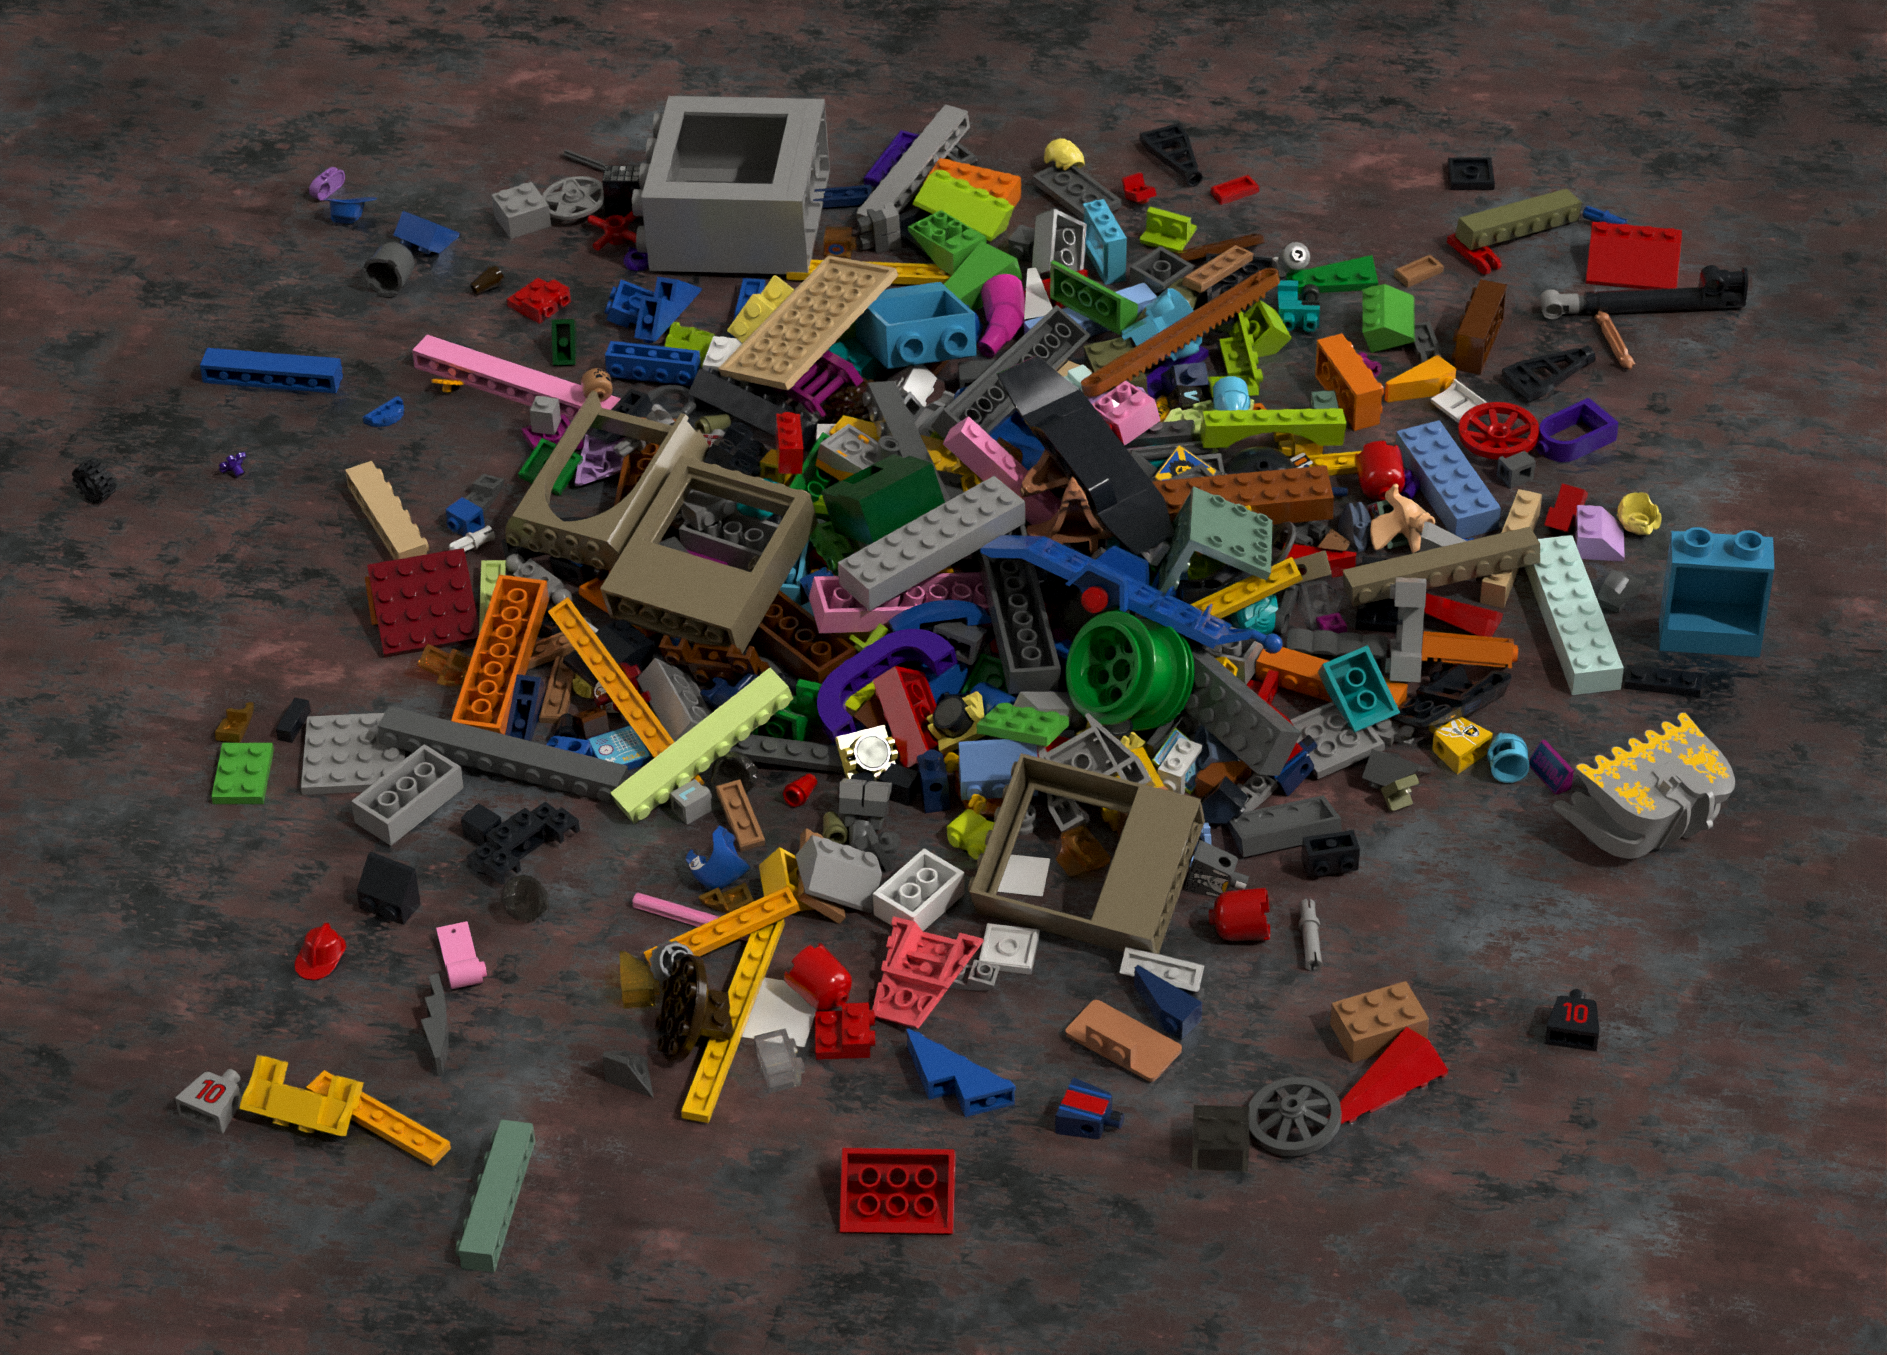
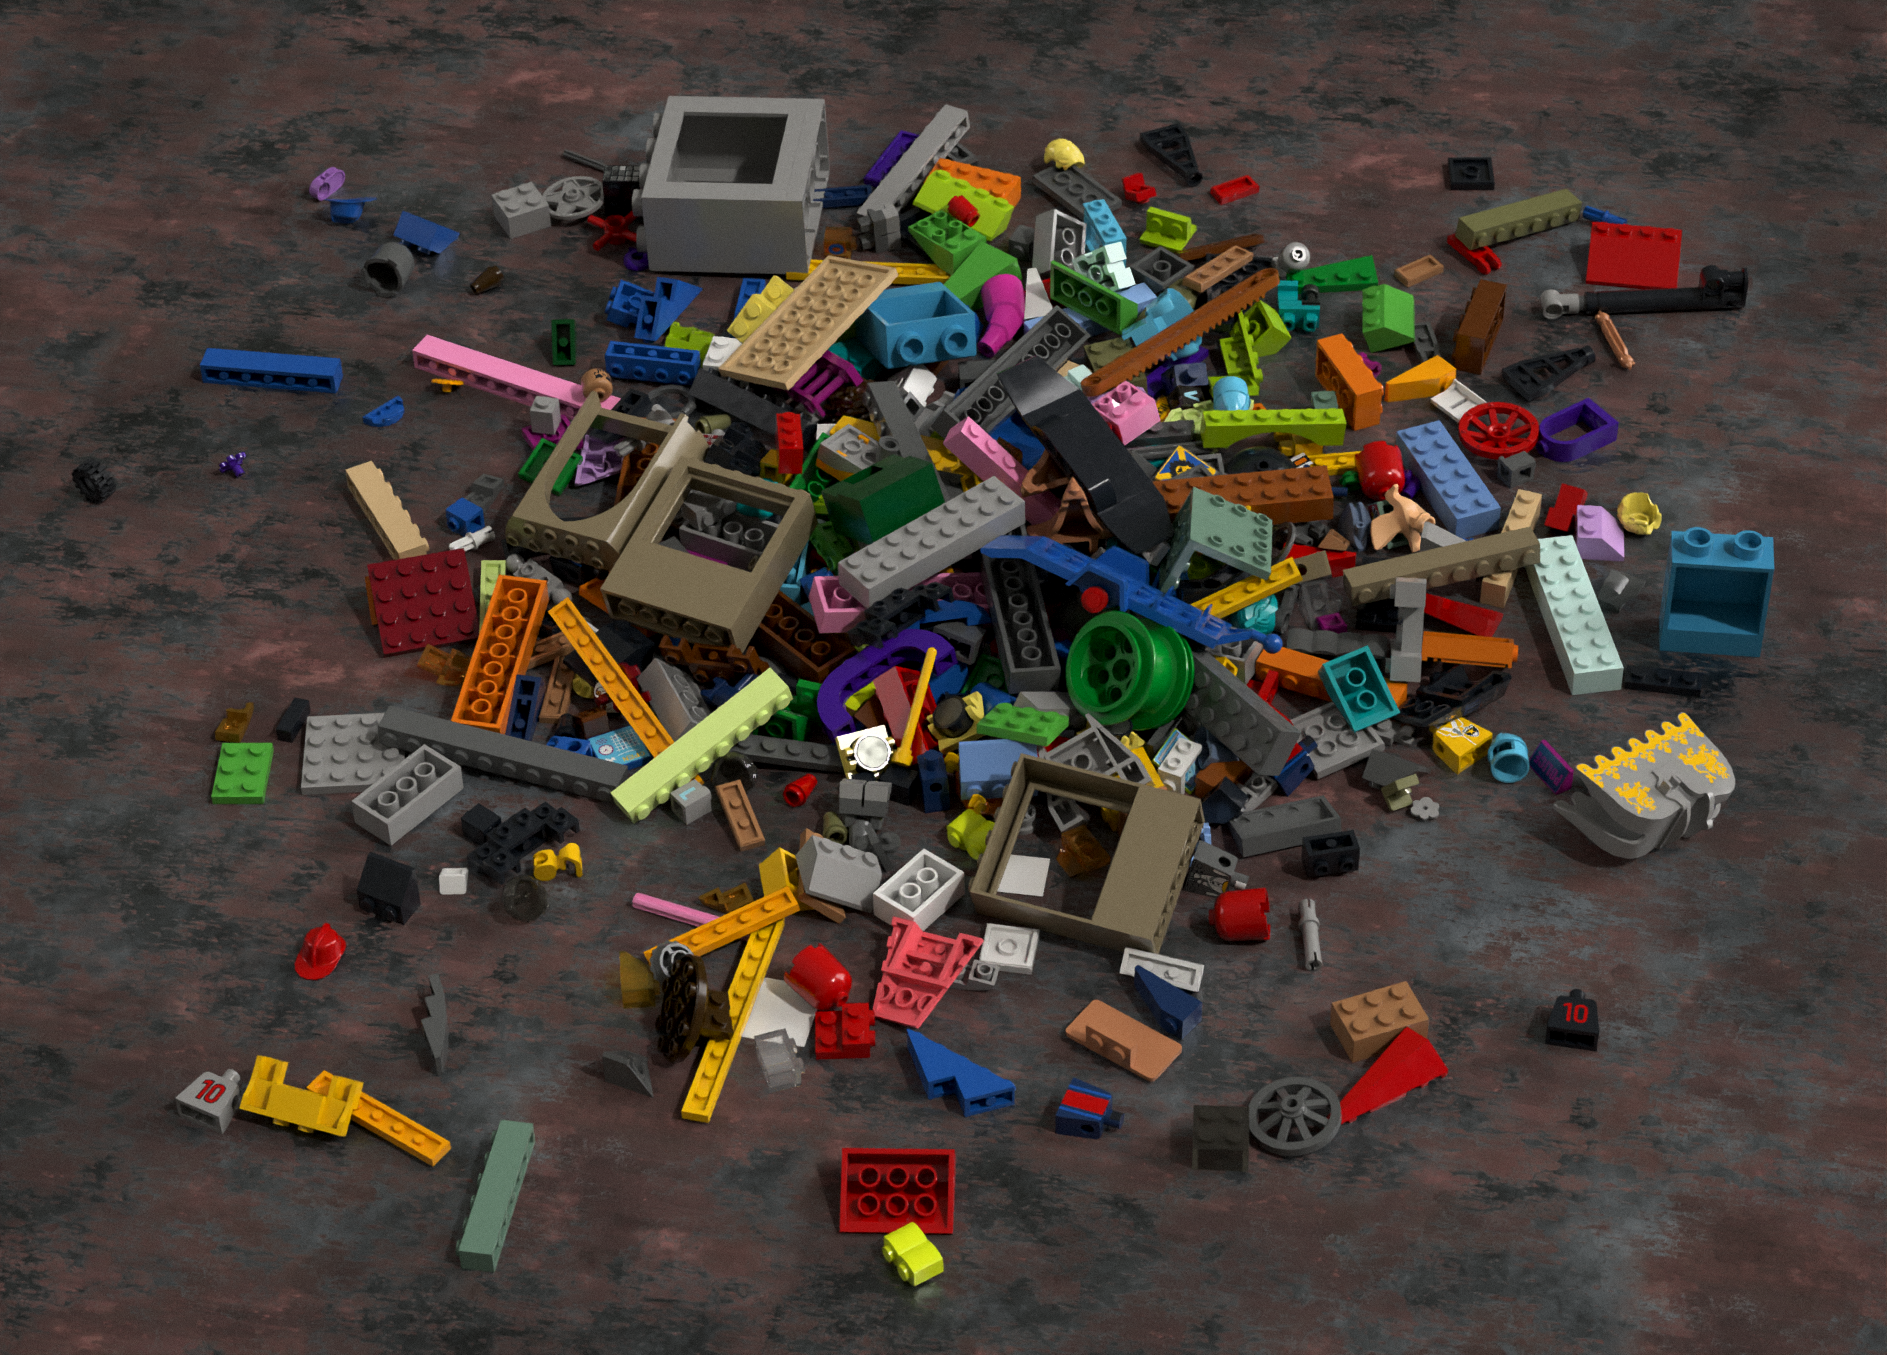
bright pink door [436,921,487,990] -> none
red plate [507,278,571,324] -> none
blue piece [686,825,751,890] -> none
none -> white slope [439,868,468,895]
none -> yellow leg [533,843,583,881]
none -> black bracket [847,581,955,649]
none -> neon yellow brick [882,1222,944,1287]
none -> yellow piece [891,647,937,767]
none -> red brick [947,195,980,227]
none -> light aqua brick [1072,242,1135,292]
none -> green plate [1339,471,1361,492]
none -> light grey plant [1410,797,1439,820]

